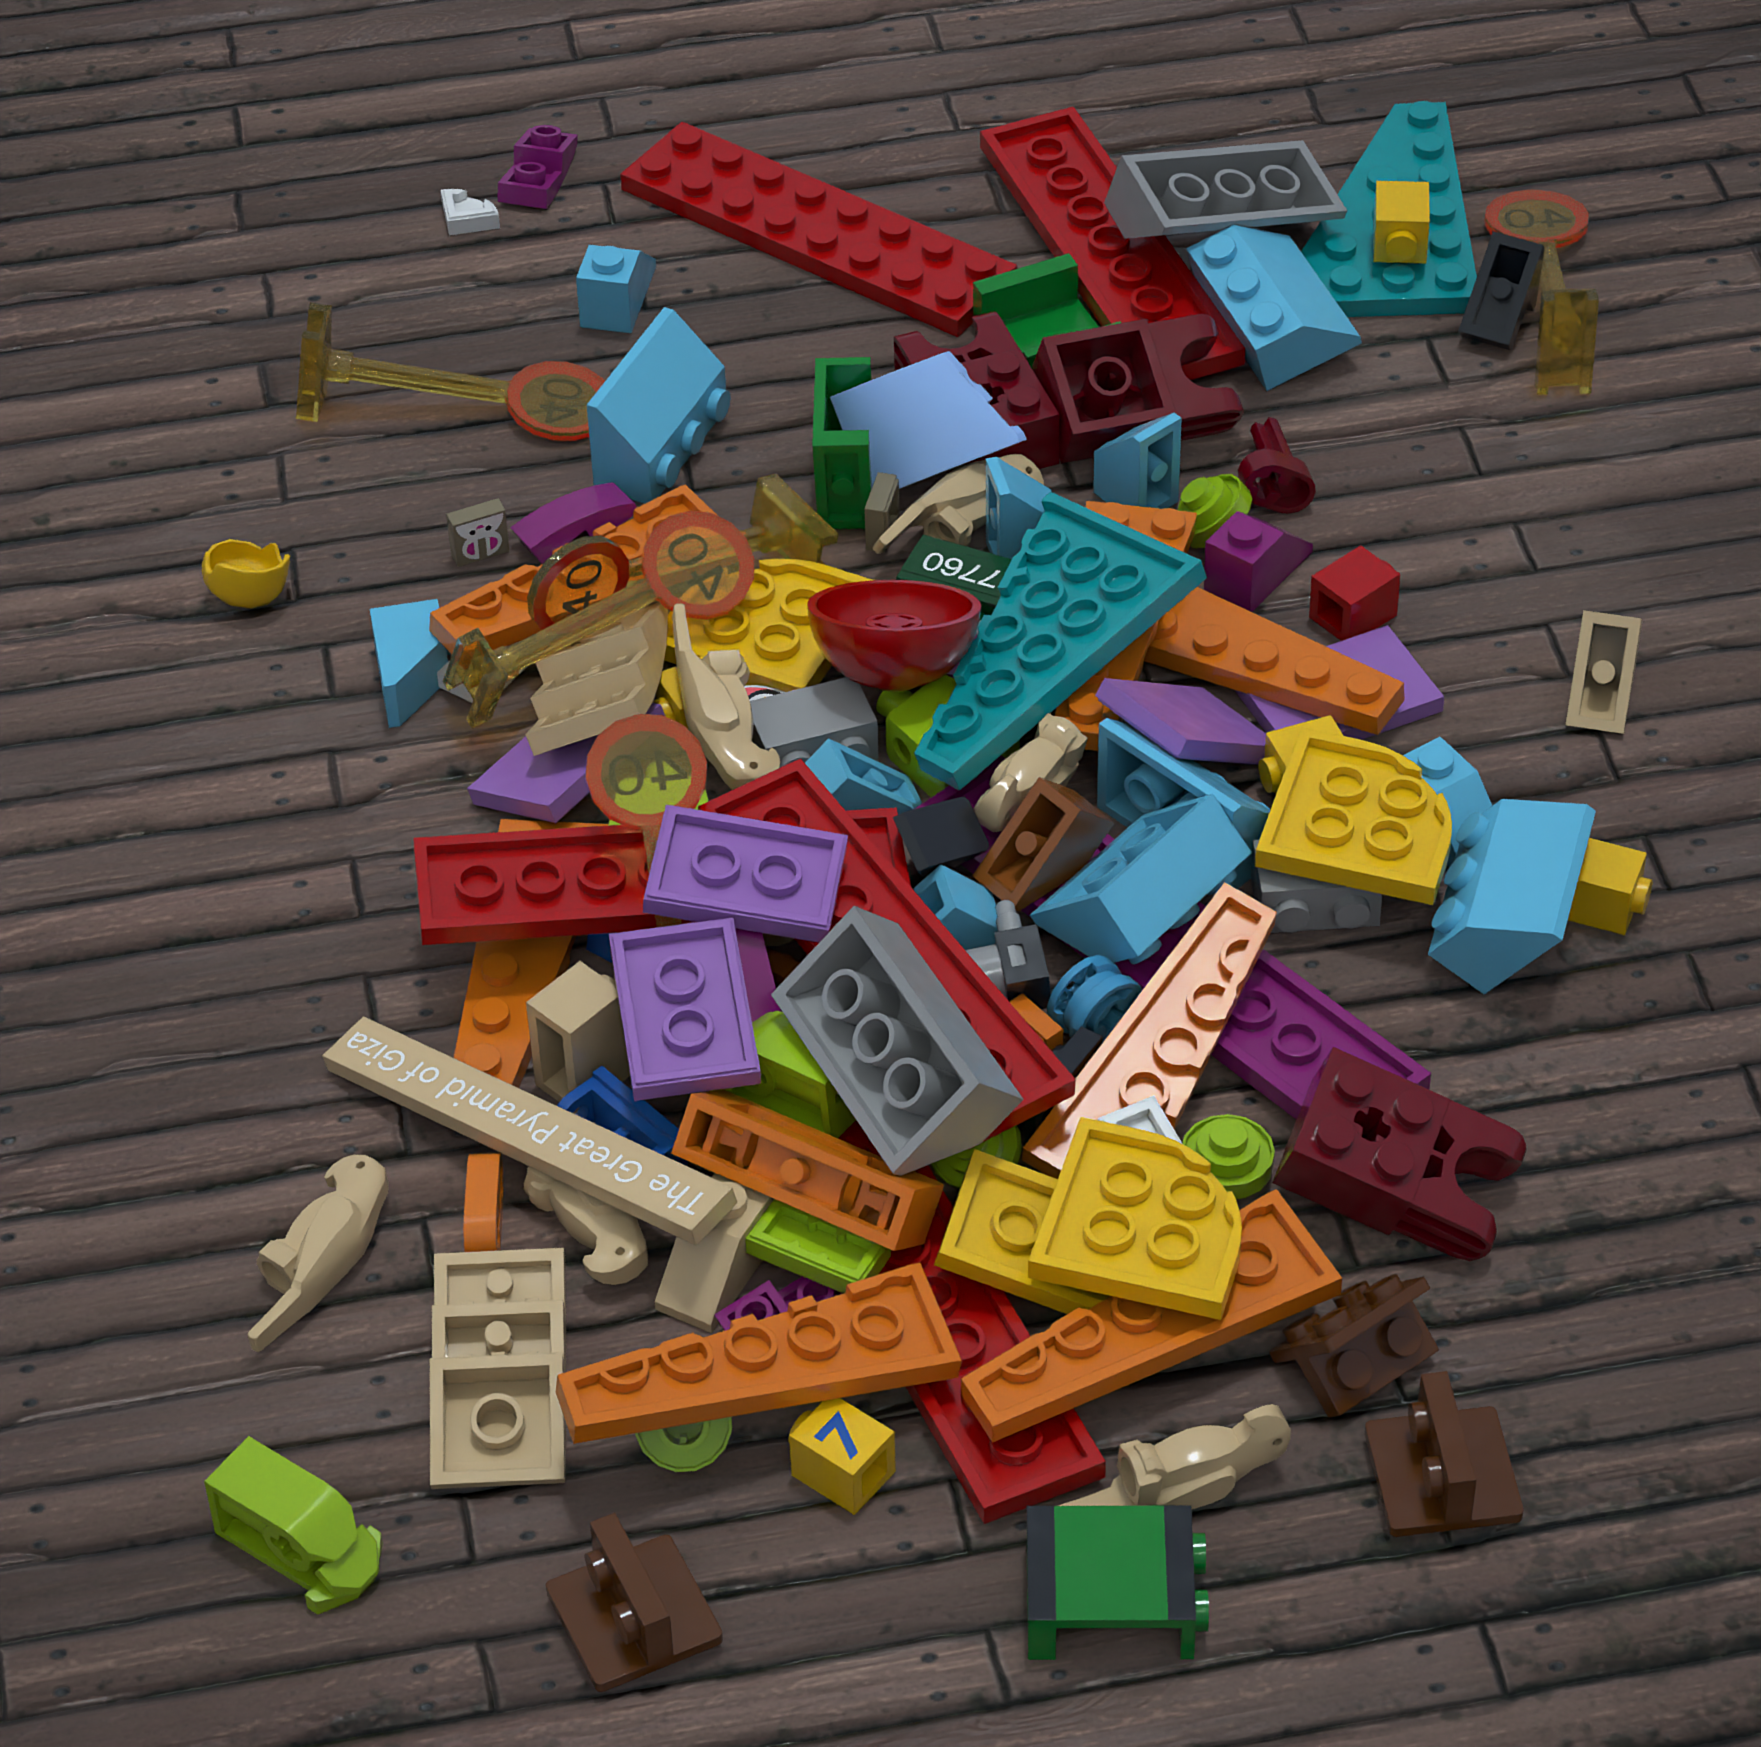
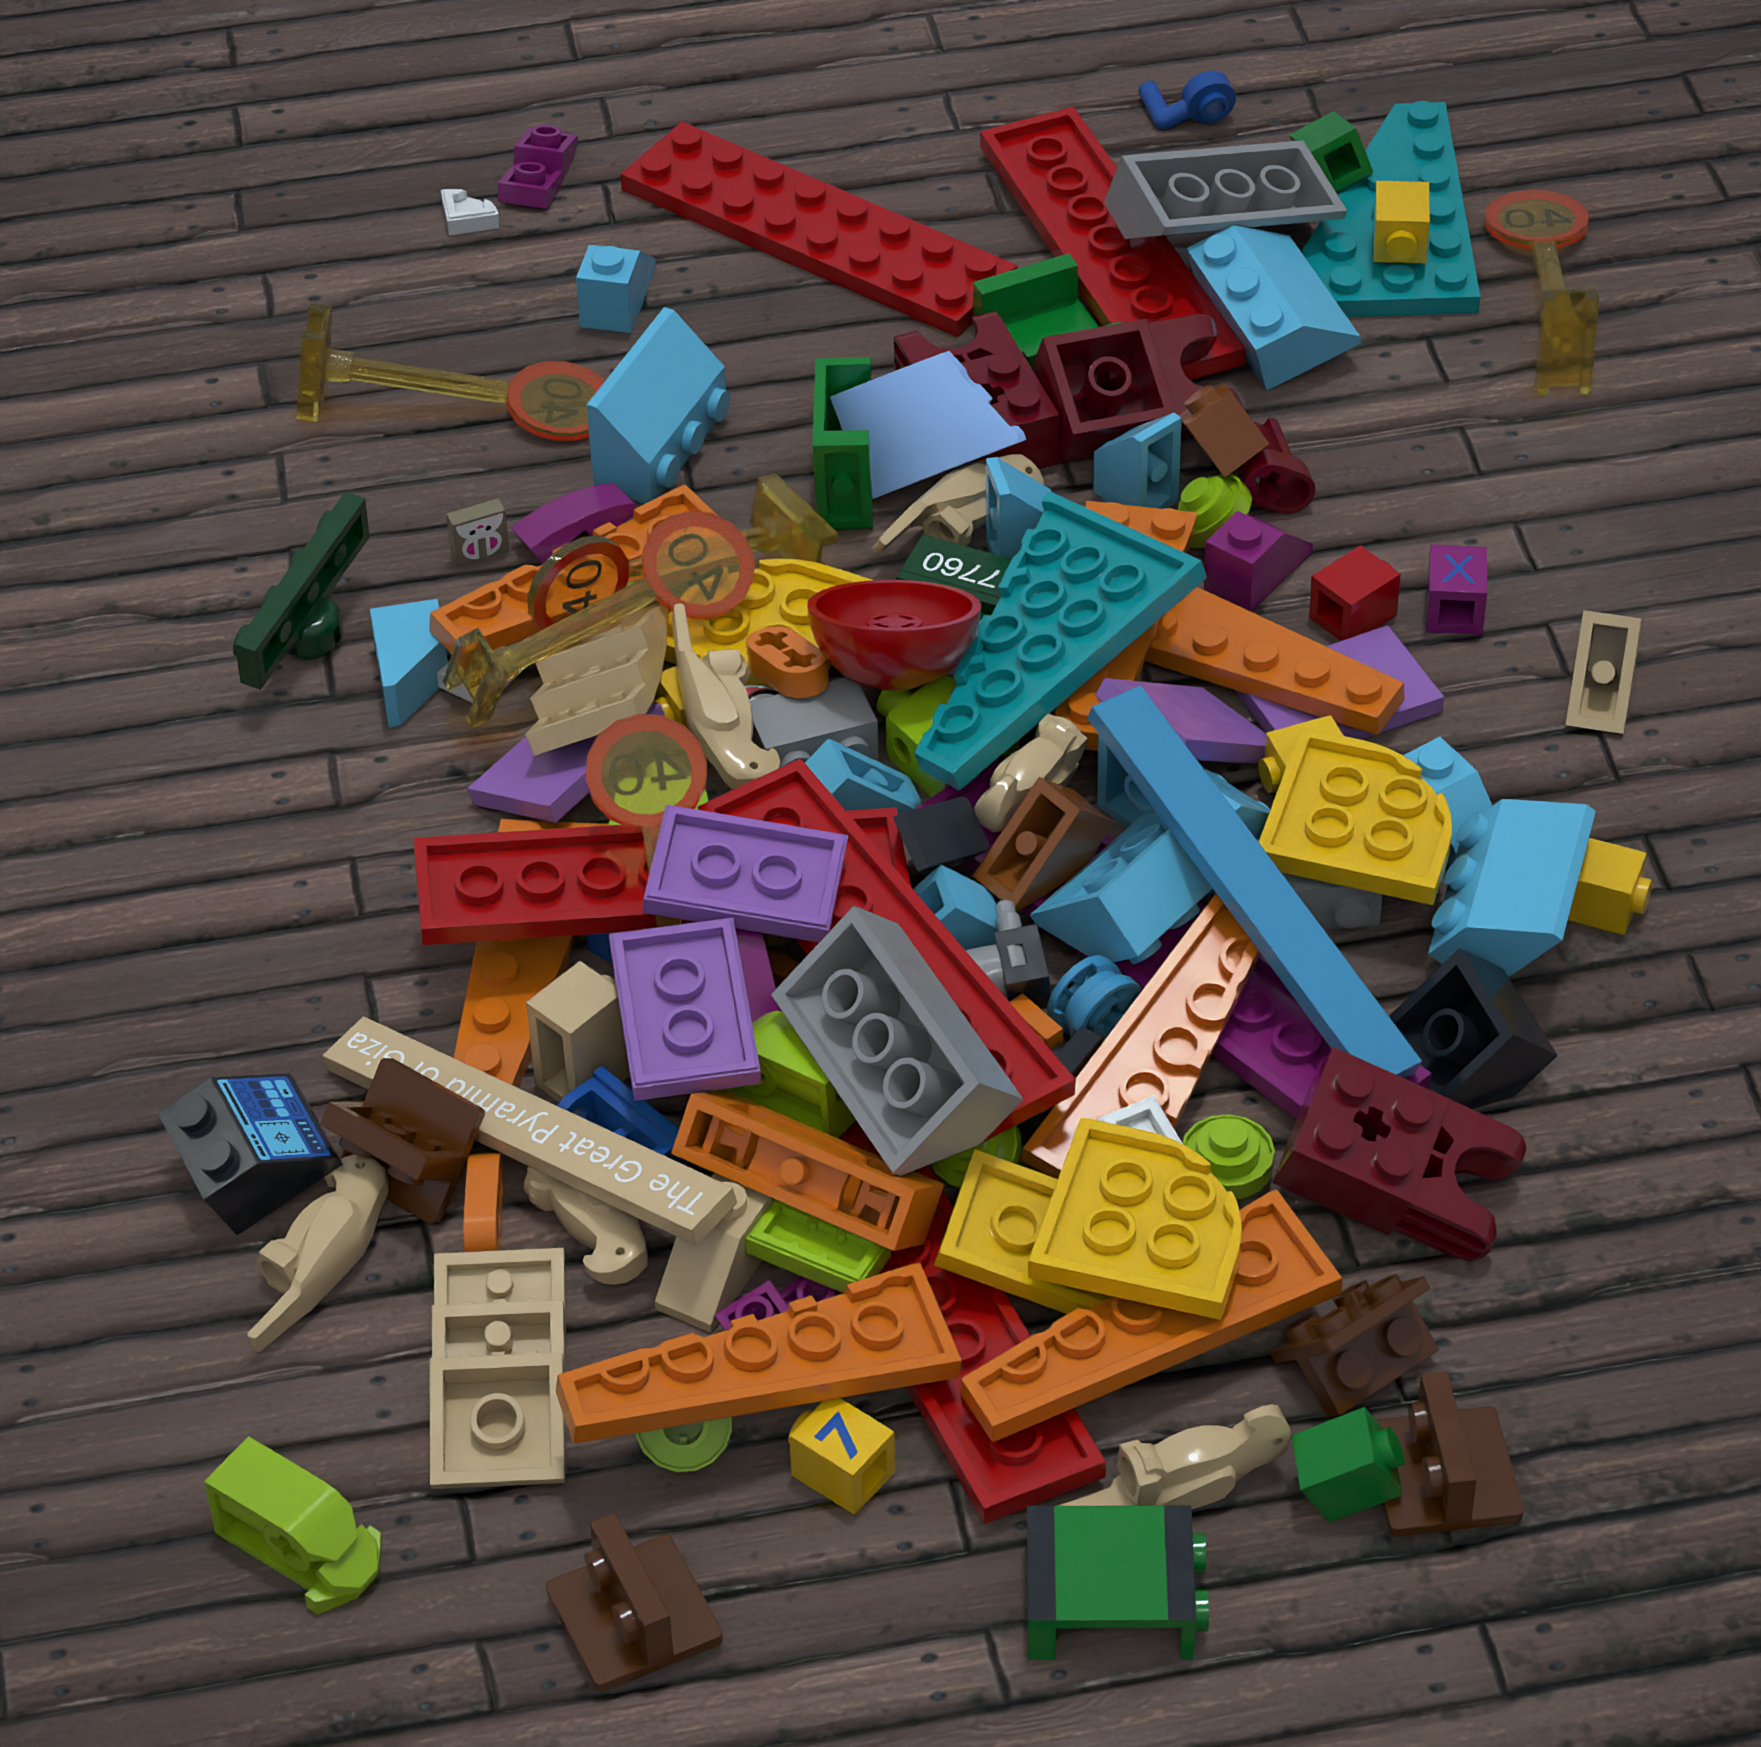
yellow hair [201,539,291,609] -> none
dark tan tile [865,472,900,553] -> none
black slope [1458,231,1545,351] -> none
none -> black slope [158,1073,343,1235]
none -> dark green plate [233,492,370,690]
none -> reddish brown bracket [320,1058,485,1223]
none -> orange beam [746,626,829,698]
none -> dark azure tile [1087,685,1422,1078]
none -> blue plate [1138,71,1236,131]
none -> dark orange slope [1179,383,1269,477]
none -> green brick [1289,111,1373,192]
none -> green brick [1291,1407,1405,1523]
none -> black slope [1389,948,1558,1109]
none -> magenta brick [1426,544,1487,635]

